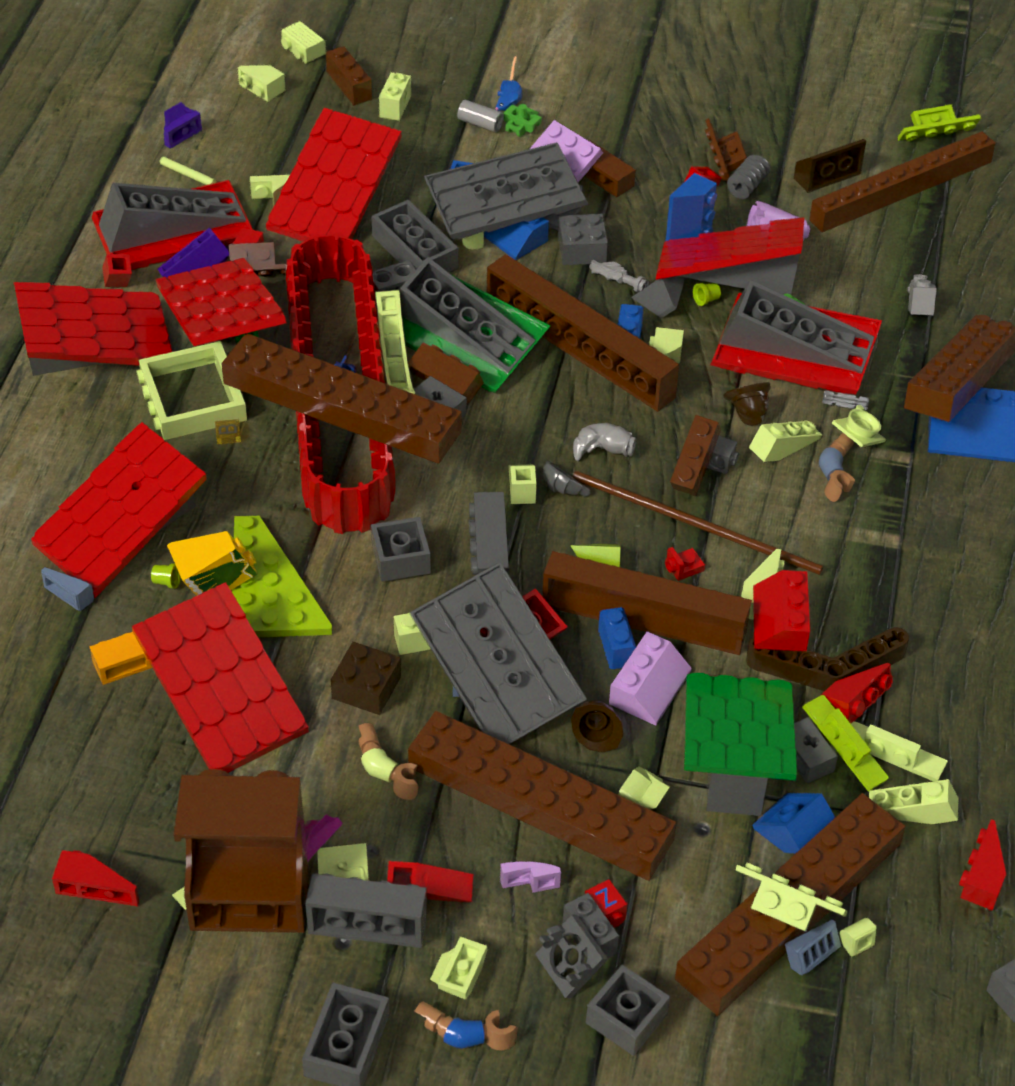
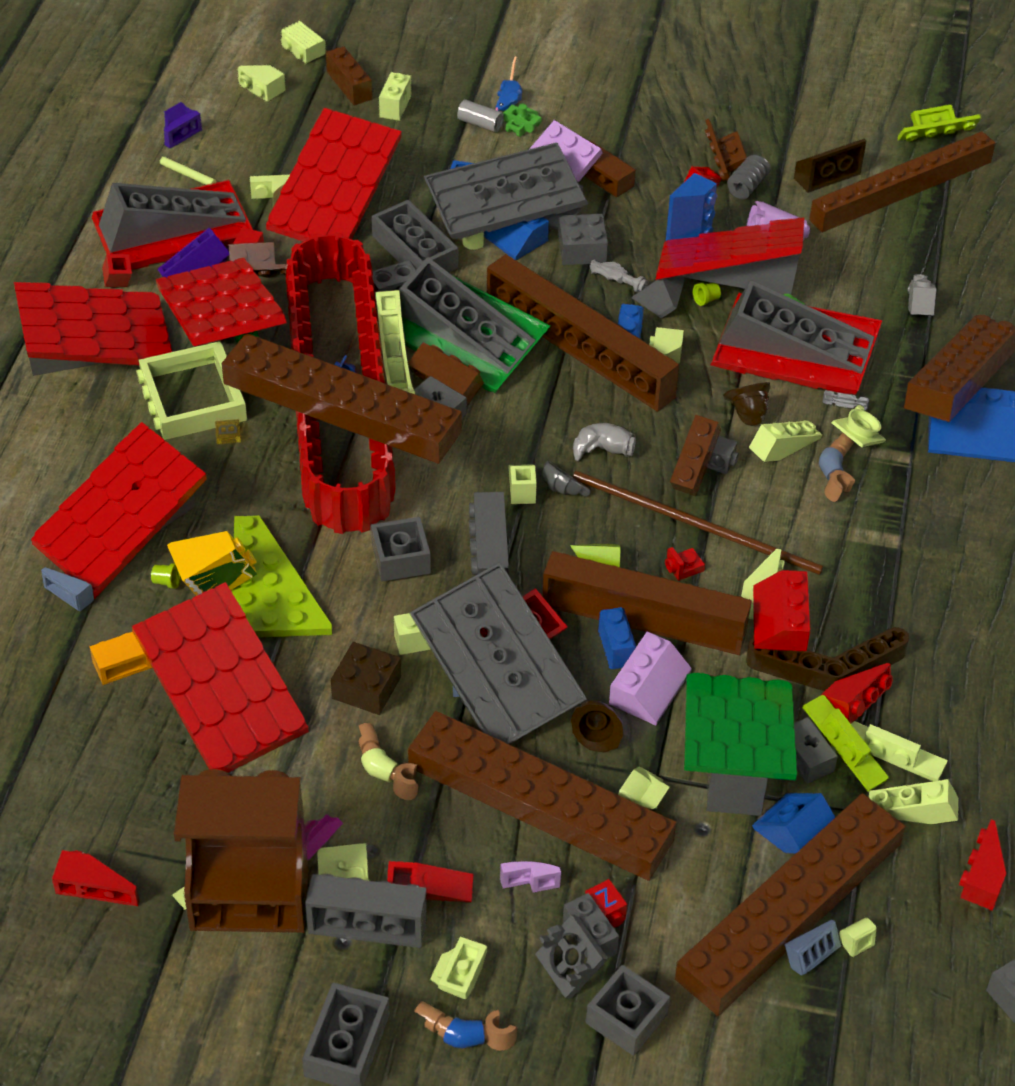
yellowish green bracket [735,863,847,931] -> none

